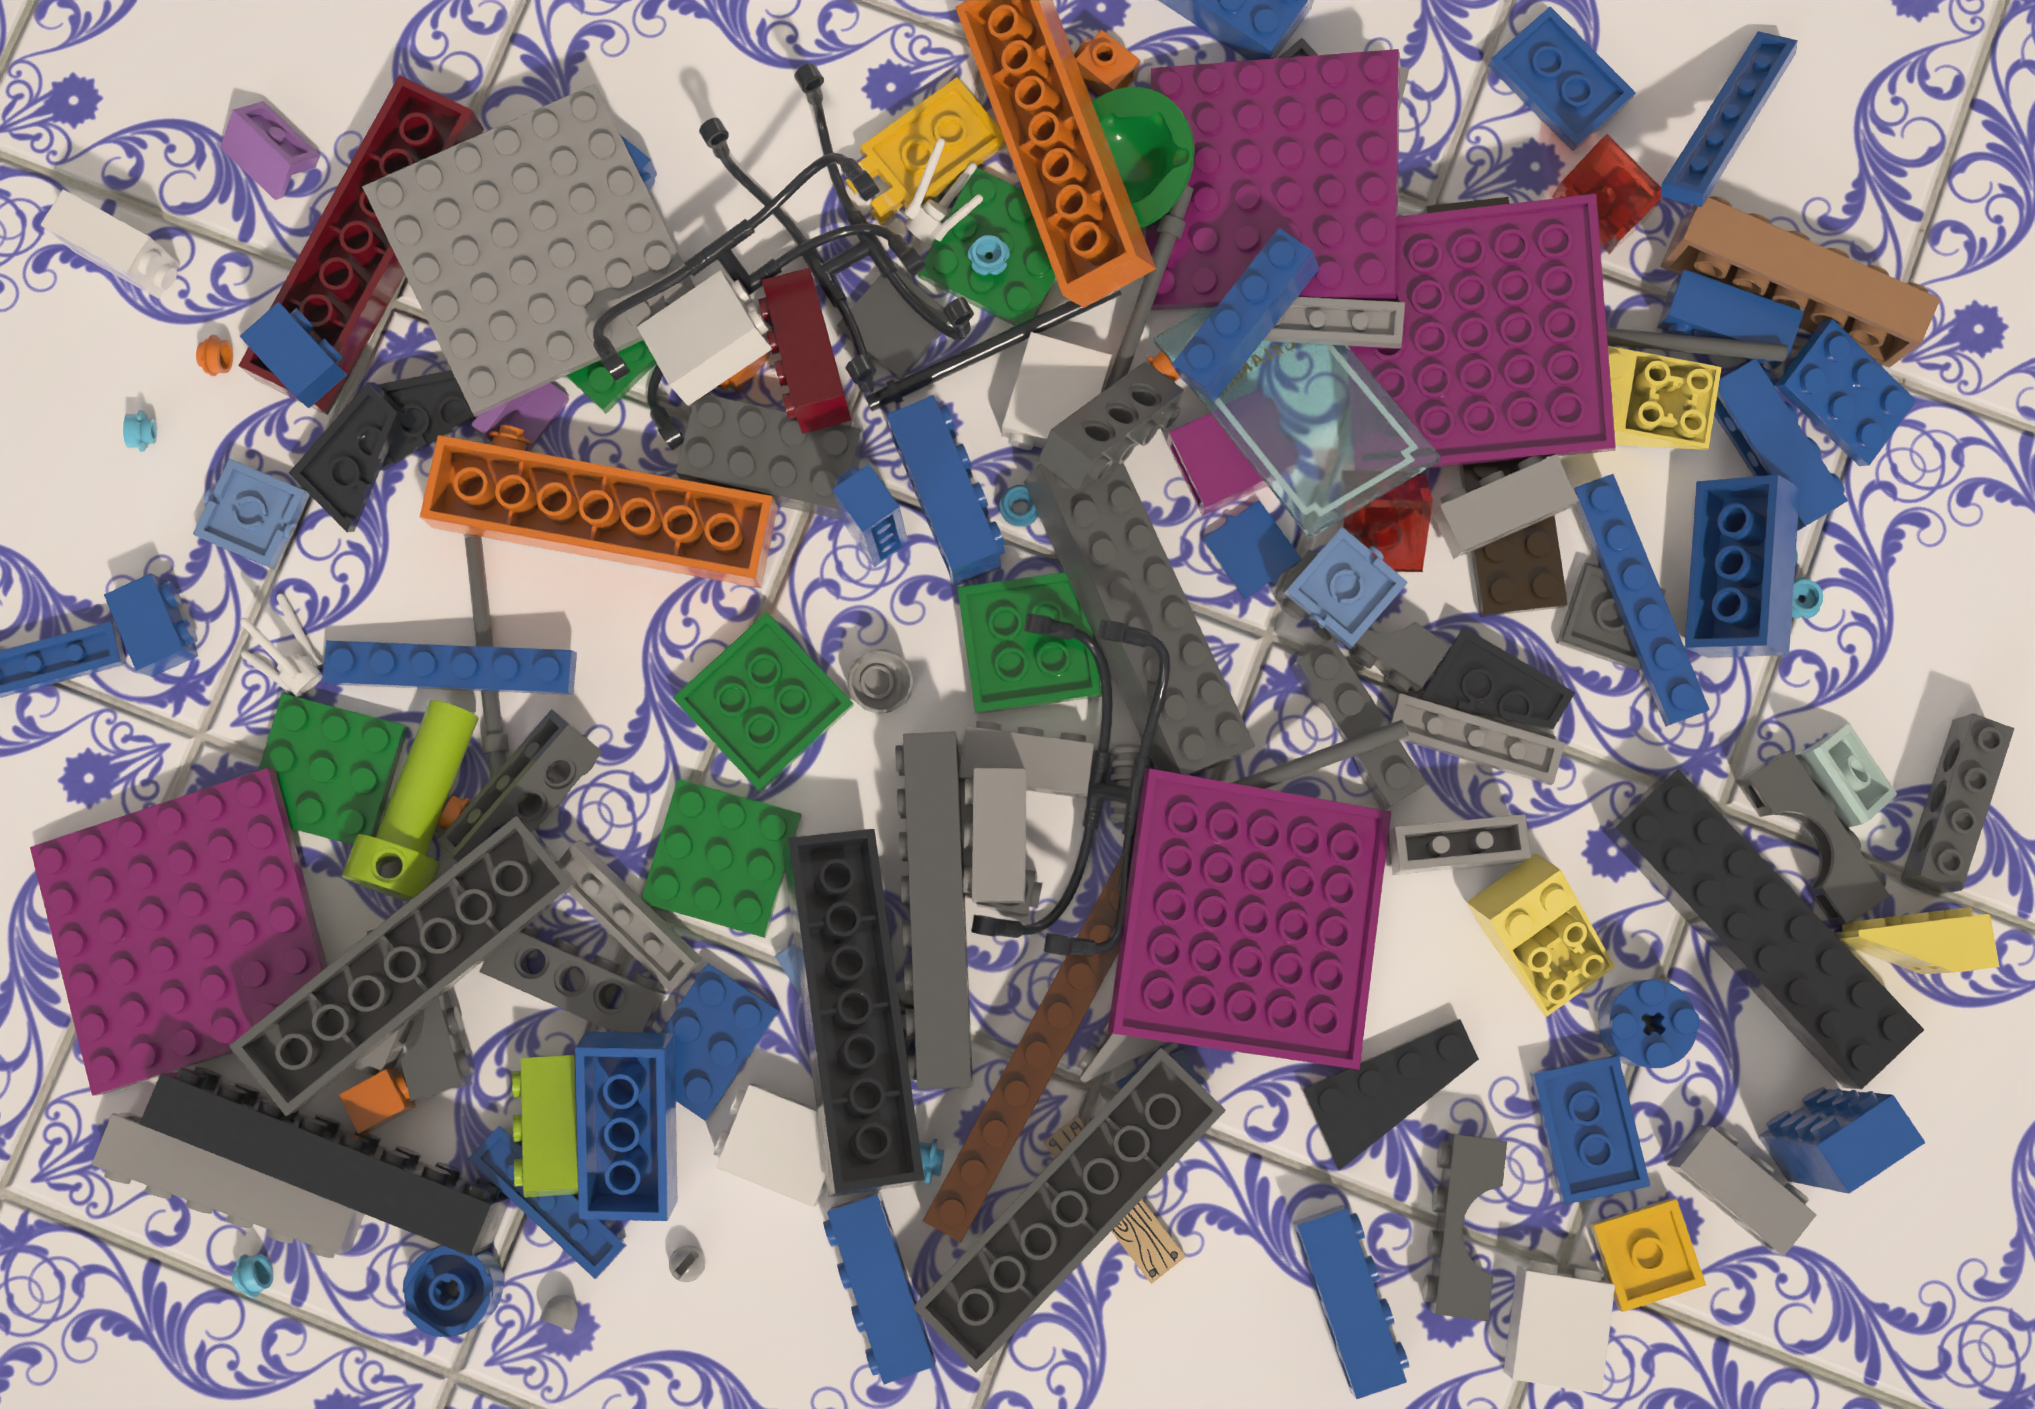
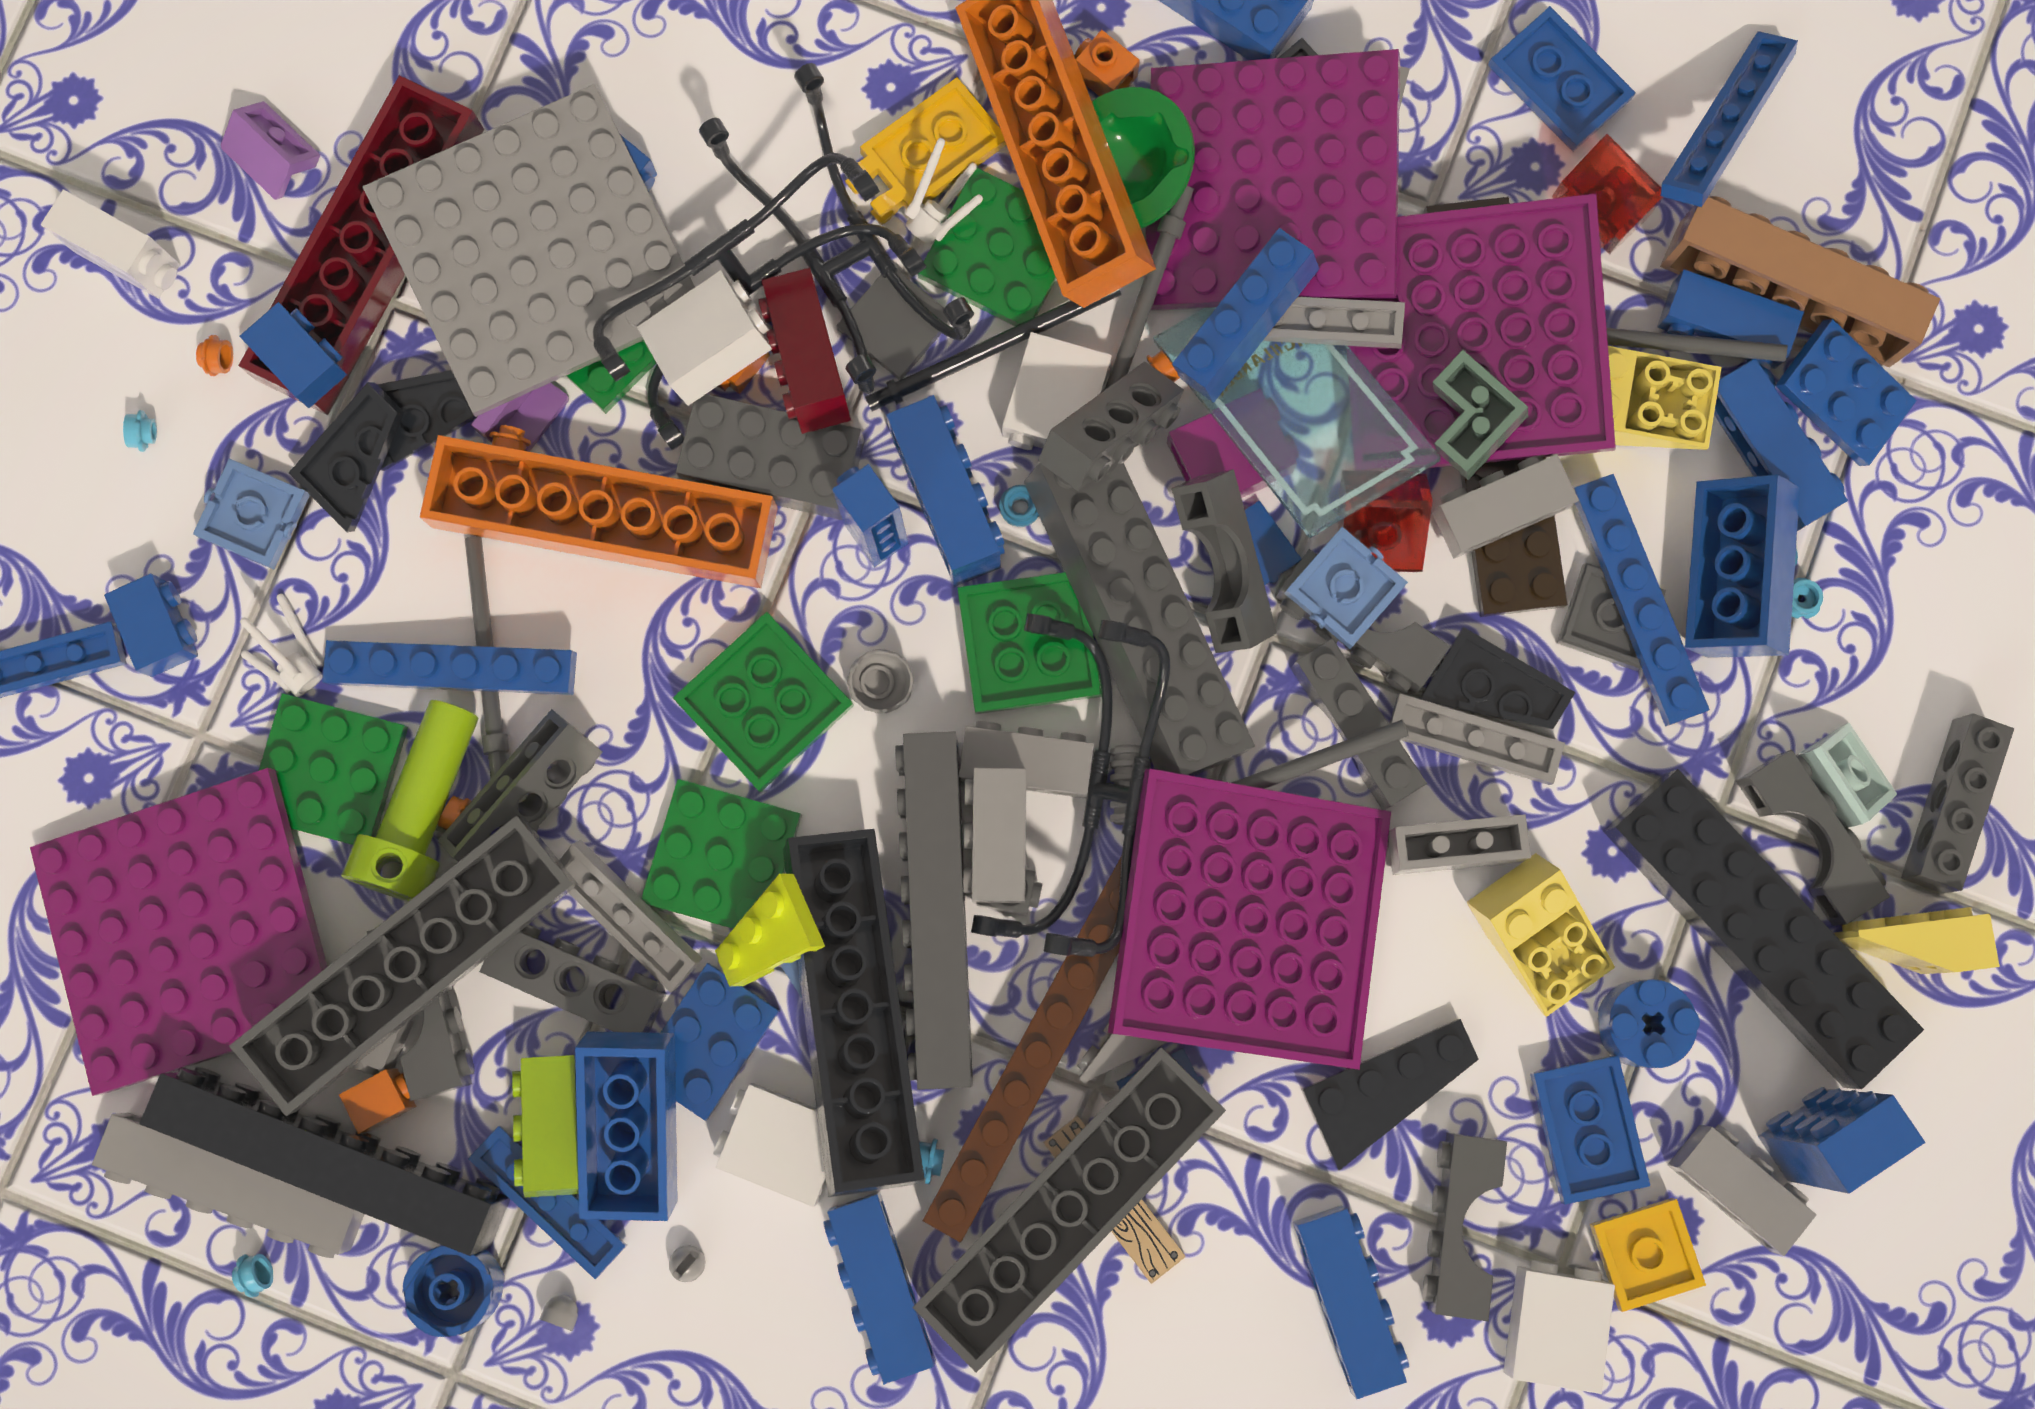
medium azure plate [968,235,1010,275] -> none
none -> neon yellow wing [715,874,825,987]
none -> dark grey arch [1171,469,1277,653]
none -> sand green brick [1432,350,1528,480]

